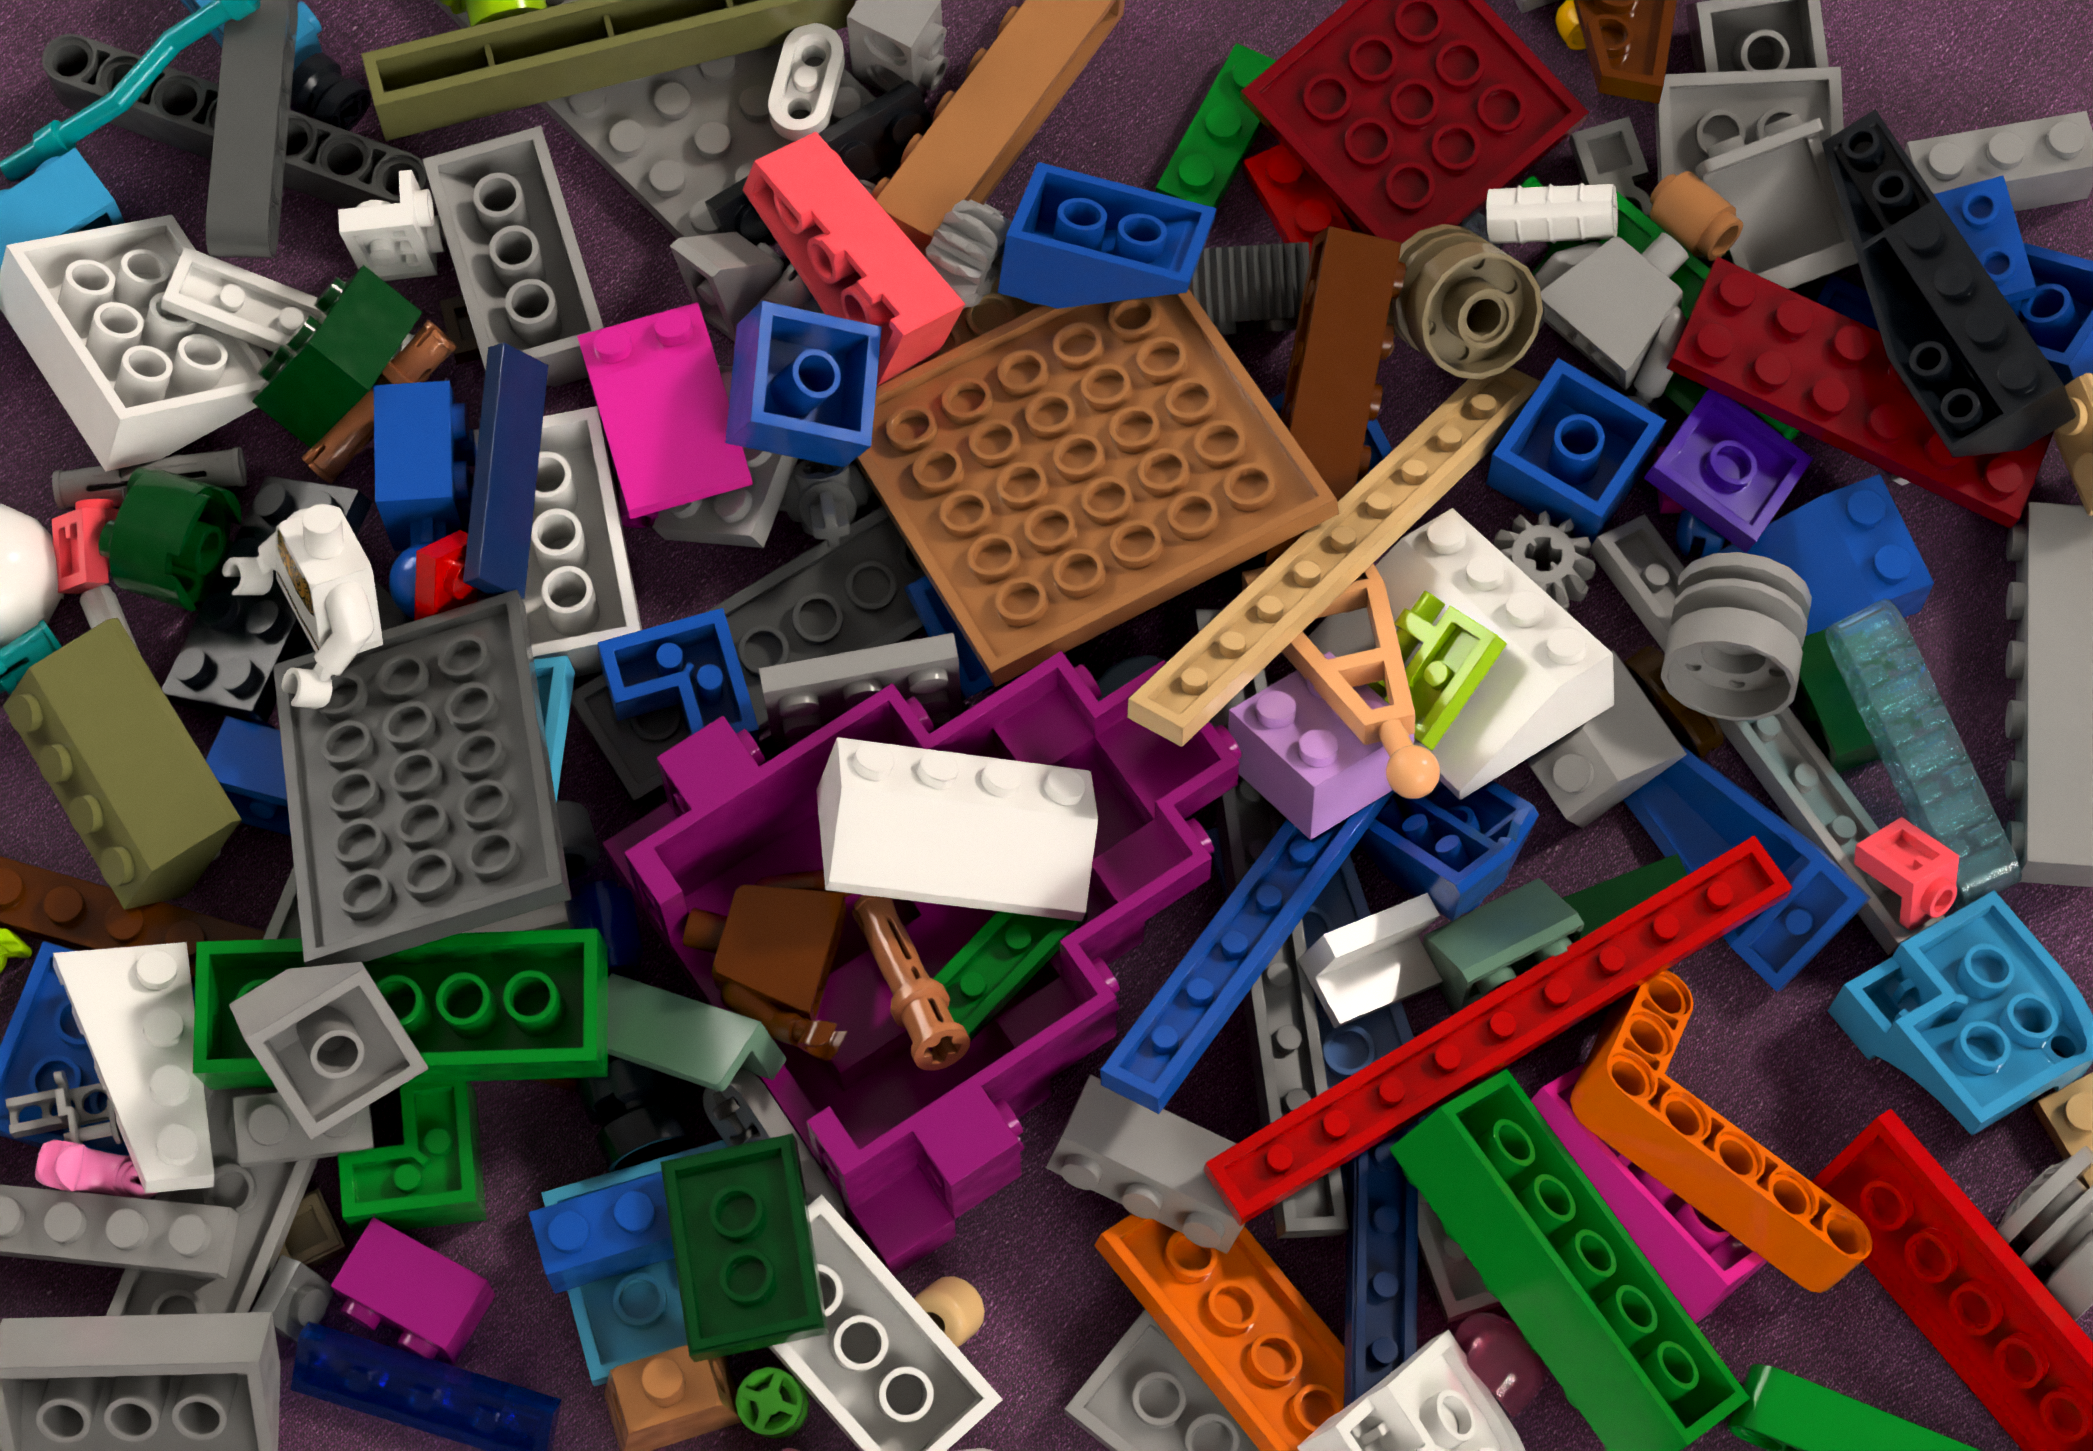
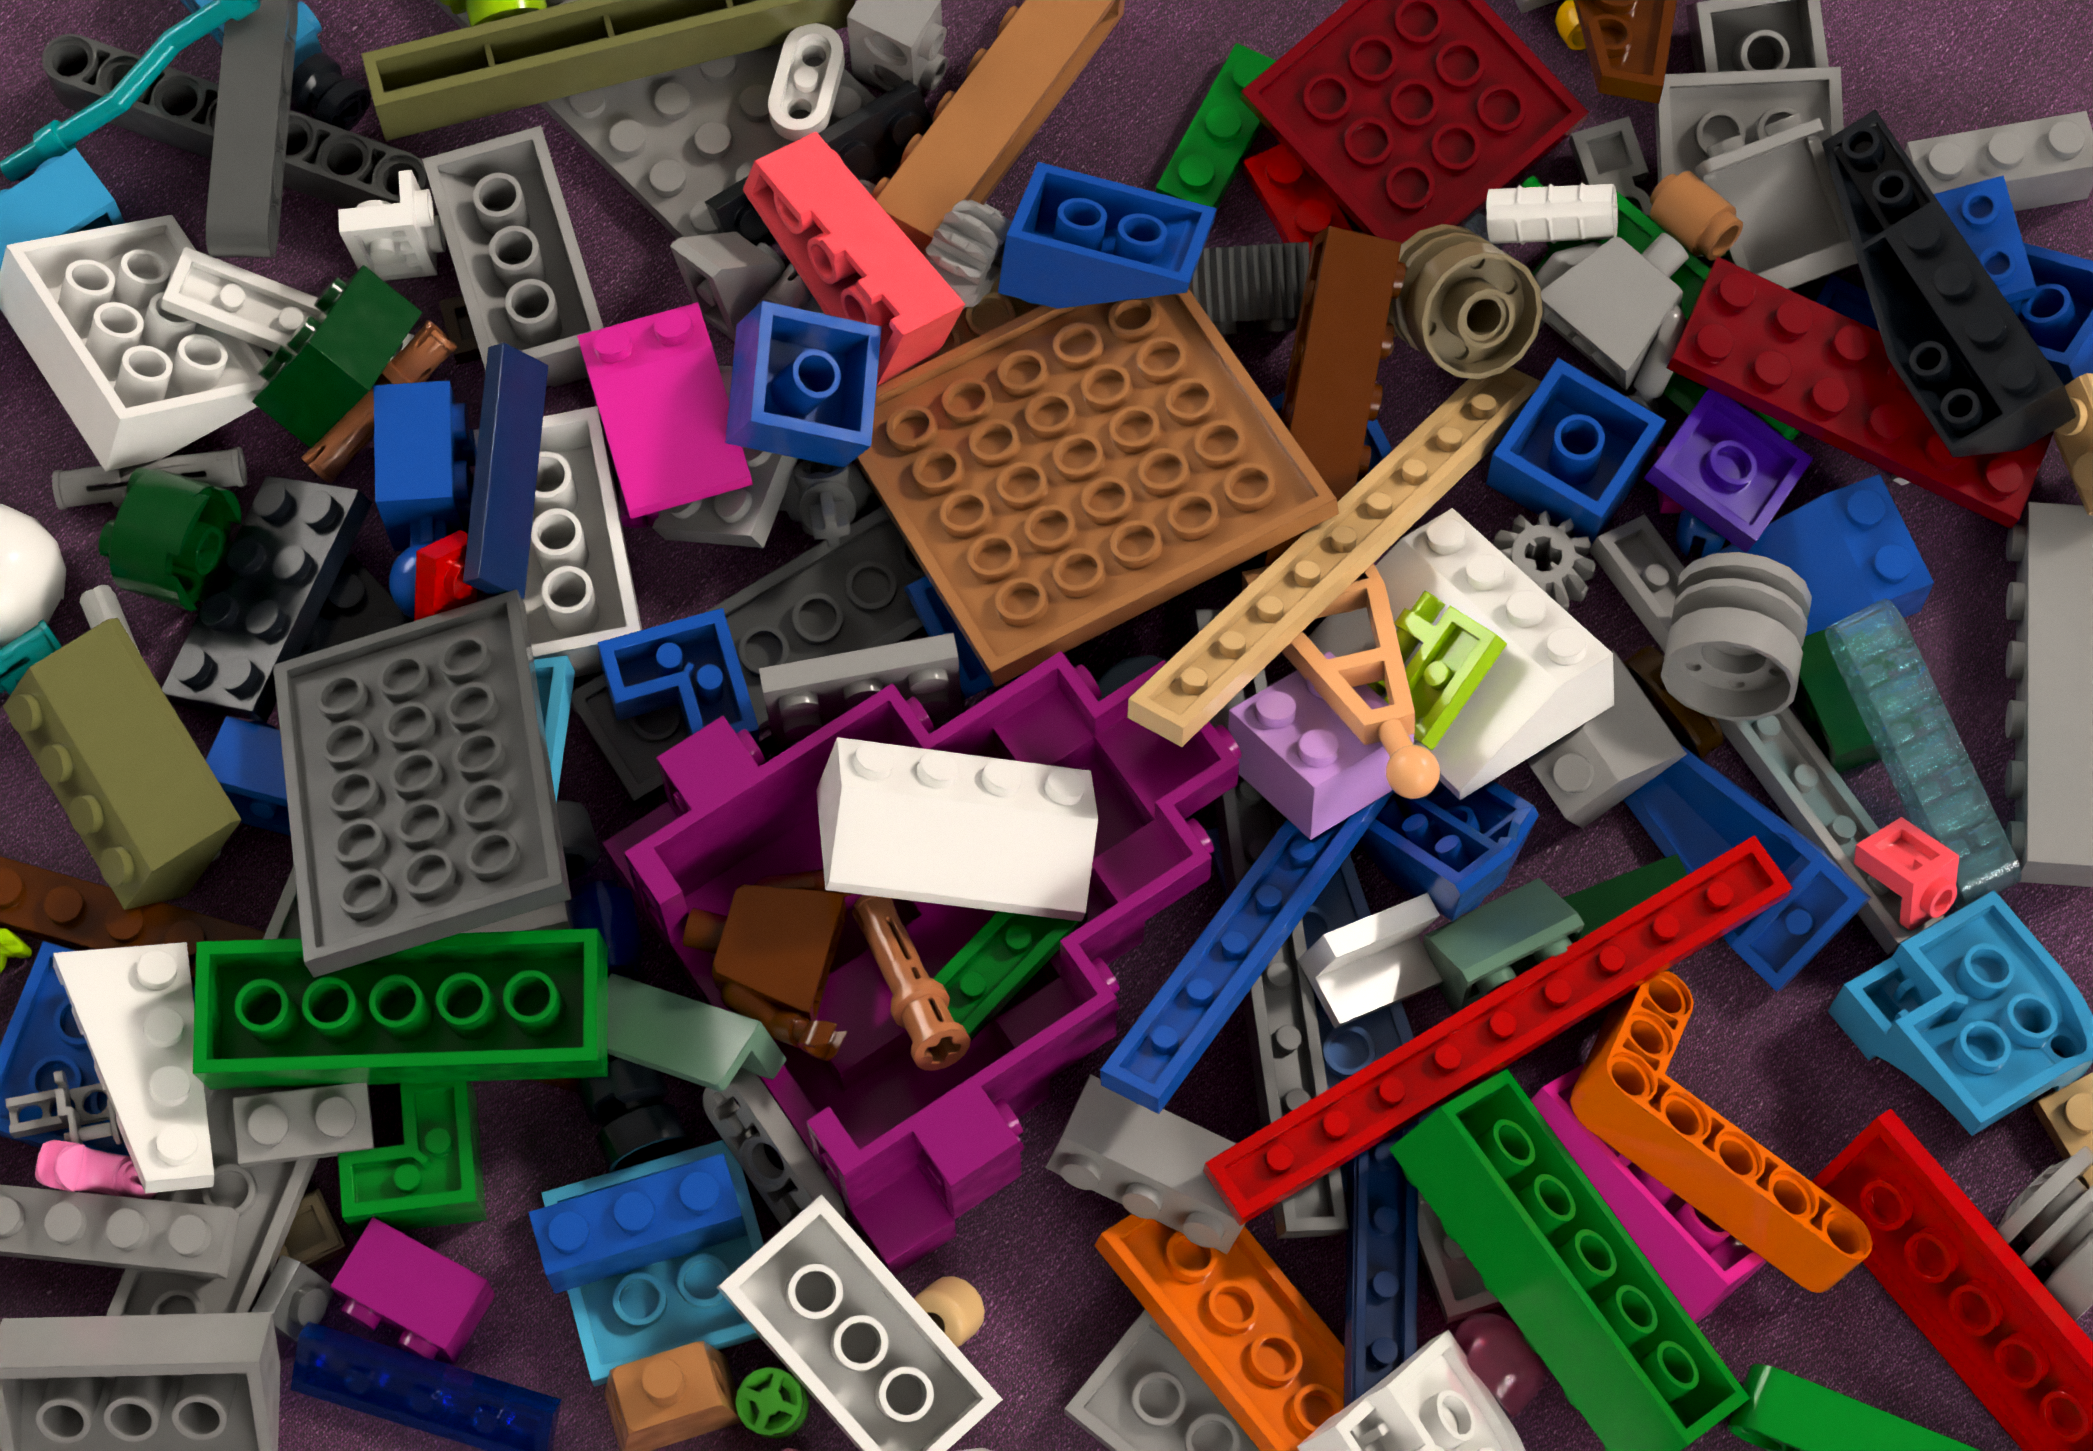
coral bracket [52,499,119,594] -> none
white torso [222,504,383,709] -> none
light grey slope [229,962,429,1140] -> none
dark green tile [660,1133,829,1362] -> none

